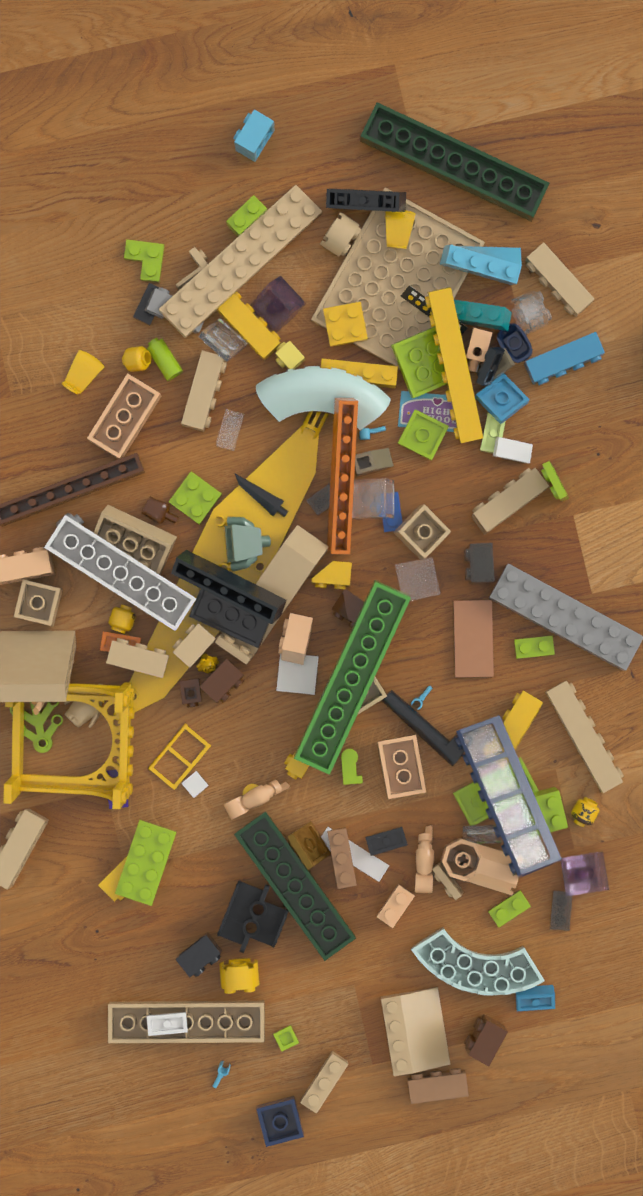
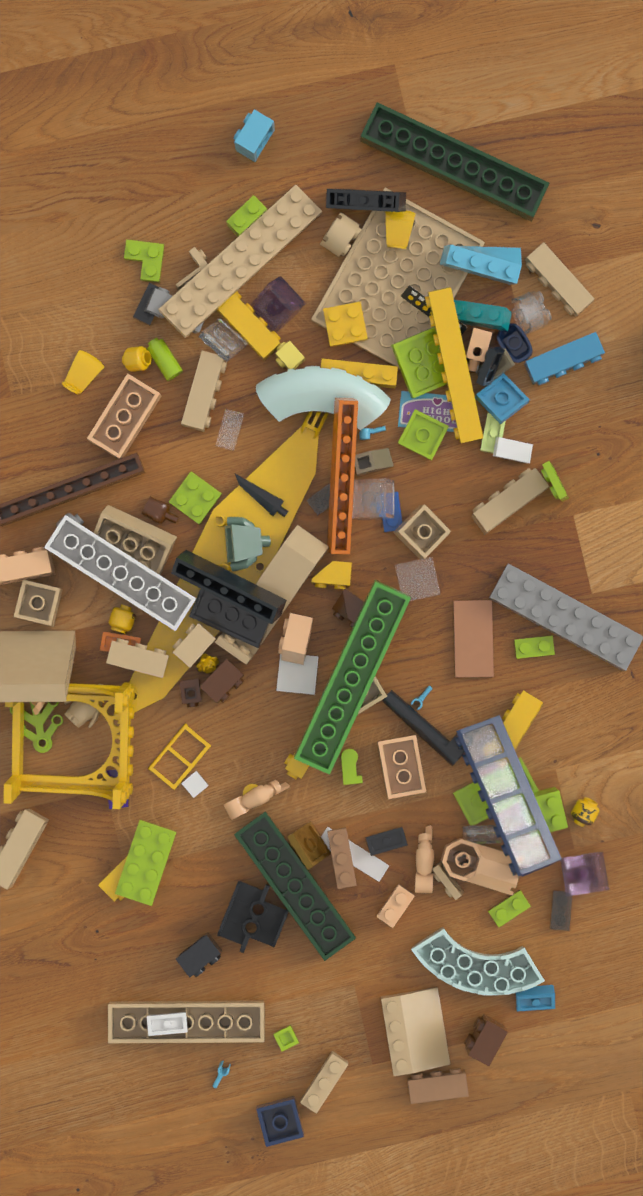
yellow brick [219,958,260,994] -> none
clear smoke brick [464,543,495,585] -> none
tan brick [545,681,624,793] -> none

